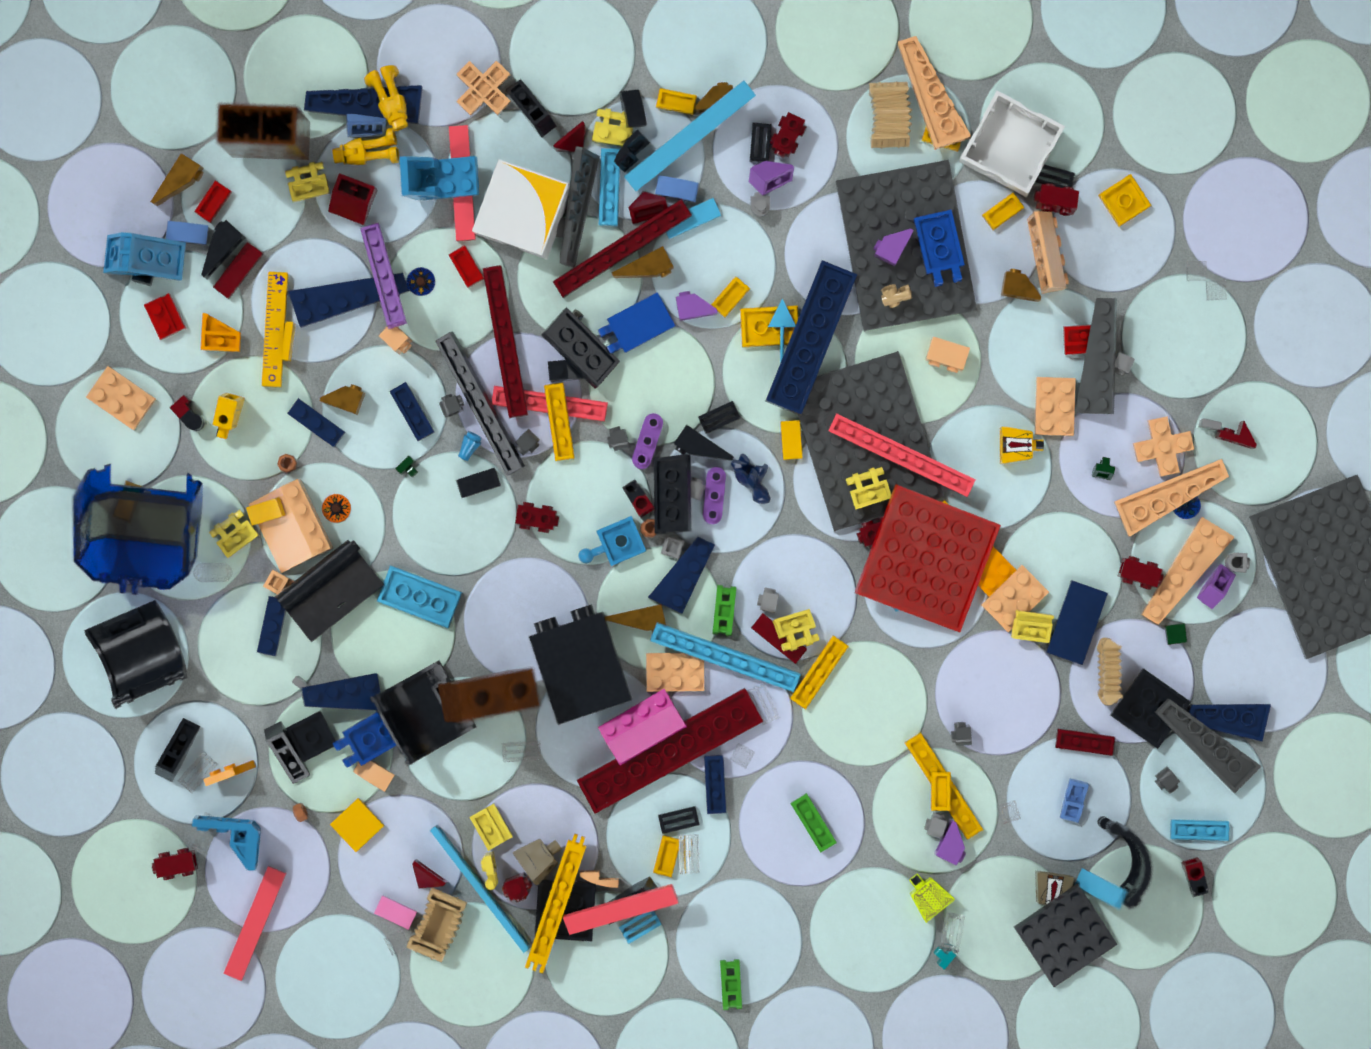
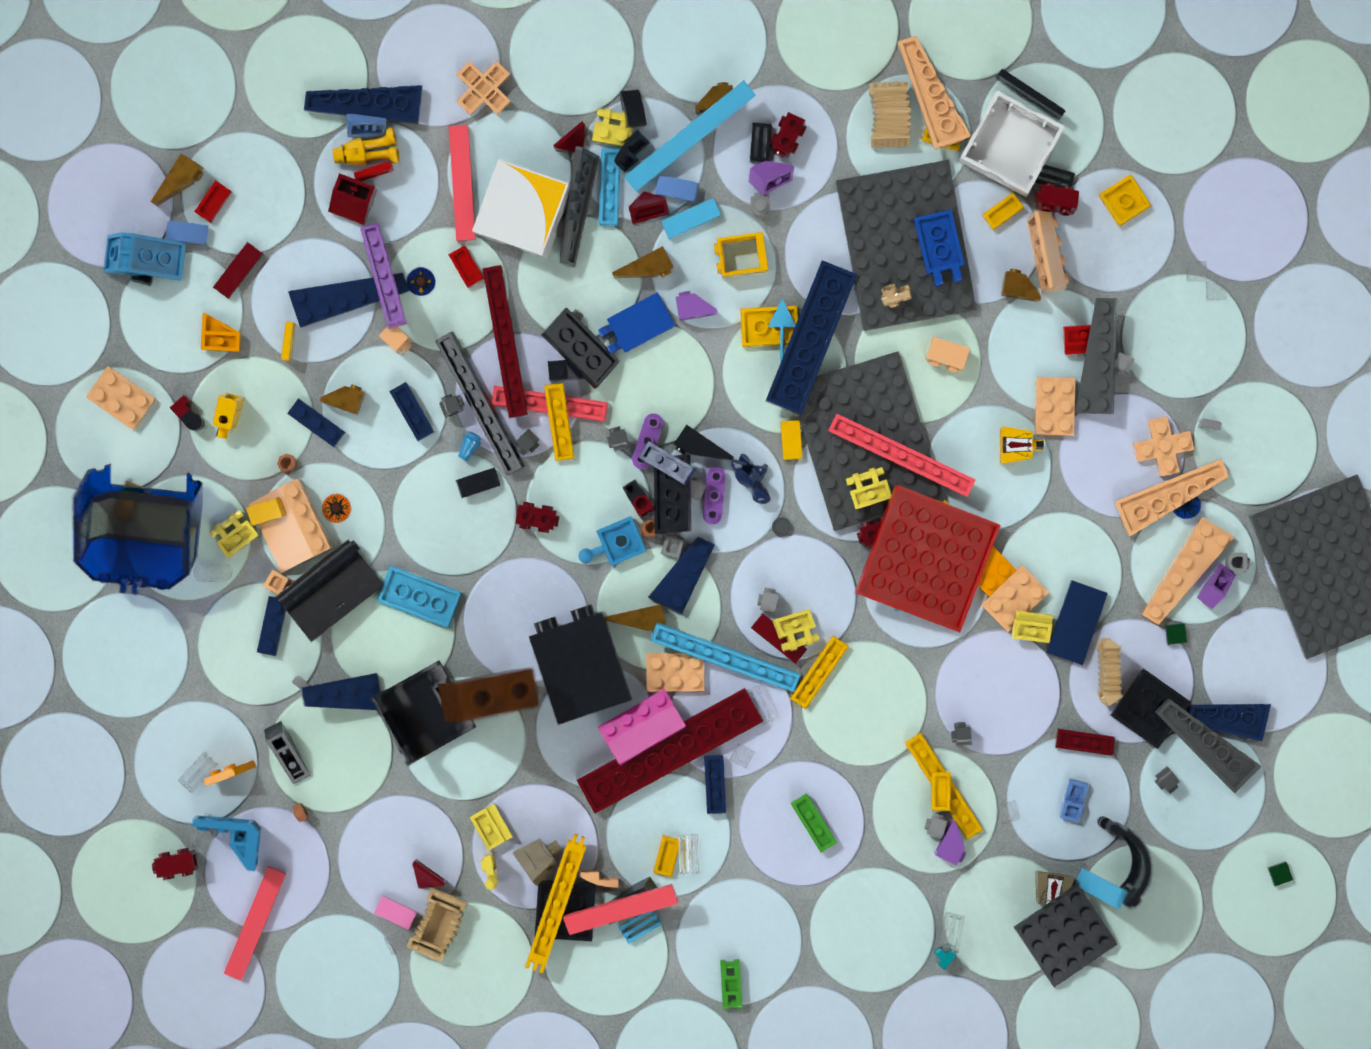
black hinge [84,600,187,709] -> none
red plate [144,293,186,340] -> none
black slope [155,718,200,782] -> none
black slope [201,220,246,279] -> none
reddish brown brick [216,103,310,160] -> none
yellow tile [262,271,288,387] -> none
light yellow plate [285,162,330,202] -> none
black plate [286,710,336,762] -> none
yellow tile [330,798,385,852] -> none
blue tile [332,712,396,768] -> none
light nougat slope [353,760,395,792] -> none
yellow piece [364,65,408,131] -> none
dark green tile [395,455,418,477] -> none
dark azure bracket [400,156,479,200] -> none
medium azure tile [430,825,530,953] -> none
clear tile [502,740,542,762] -> none
dark red brick [502,872,532,902] -> none
black slope [505,79,557,138] -> none
dark red tile [552,199,692,298] -> none
yellow tile [656,88,697,115] -> none
black tile [658,806,700,834] -> none
black tile [698,401,740,434] -> none
yellow tile [711,276,750,318] -> none
bright green plate [712,585,736,636] -> none
medium lavender slope [873,229,914,266] -> none
neon yellow torso [909,873,955,923] -> none
dark green tile [1092,457,1115,480] -> none
dark red brick [1117,556,1164,590] -> none
medium azure tile [1170,819,1229,841] -> none
leg [1181,857,1208,898] -> none
dark red slope [1215,421,1257,449] -> none
none -> red tile [353,161,394,182]
none -> plate [638,441,696,486]
none -> yellow window [714,232,768,278]
none -> dark grey piece [772,517,791,536]
none -> black tile [996,69,1065,120]
none -> dark green tile [1267,861,1293,886]

